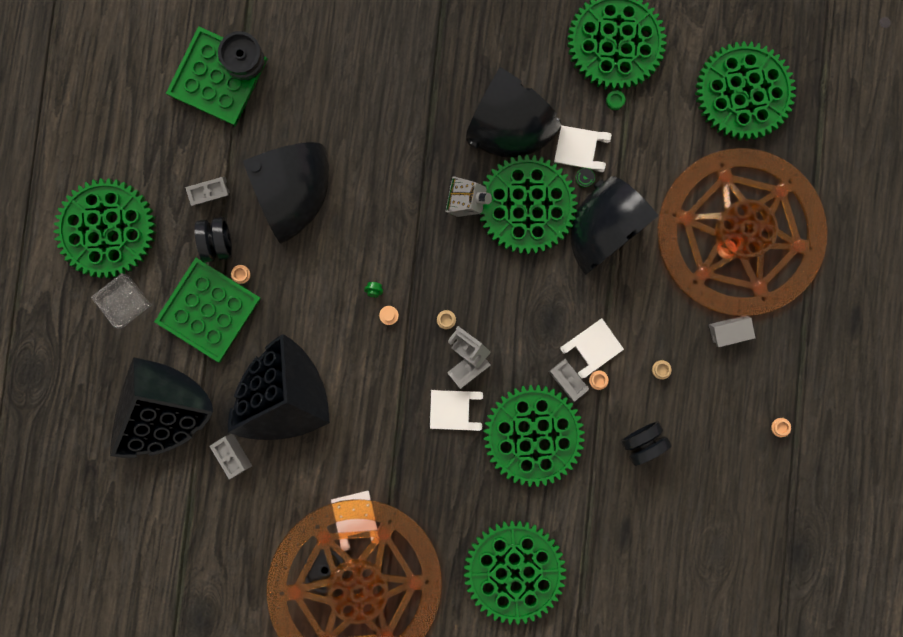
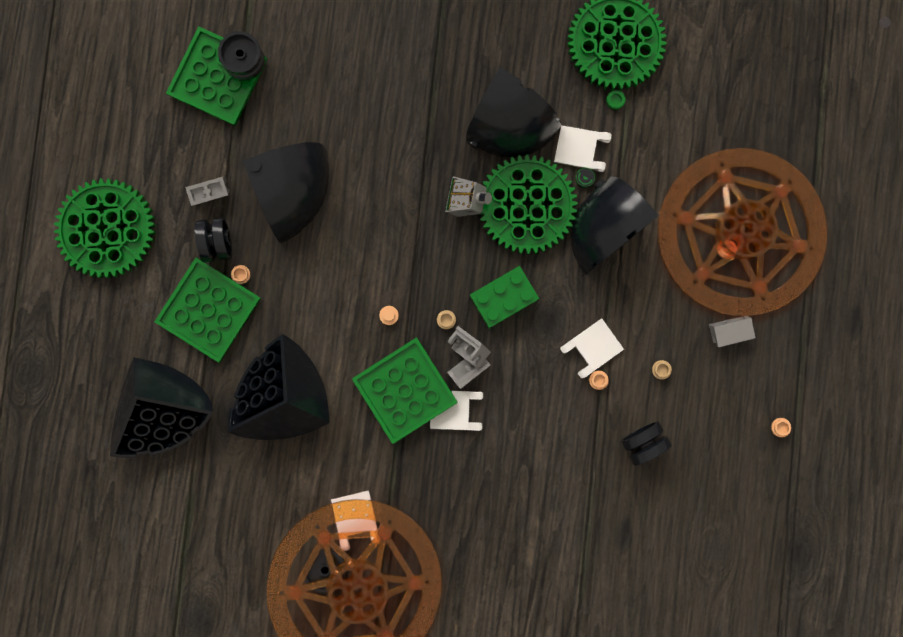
clear brick [91,273,152,329] -> none
light grey hinge [210,434,252,479] -> none
green plate [364,282,383,298] -> none
green gear [464,520,566,625] -> none
green gear [483,385,585,487] -> none
light grey hinge [548,359,589,402] -> none
green gear [695,41,796,141] -> none
none -> green plate [352,337,458,444]
none -> green brick [469,266,539,329]

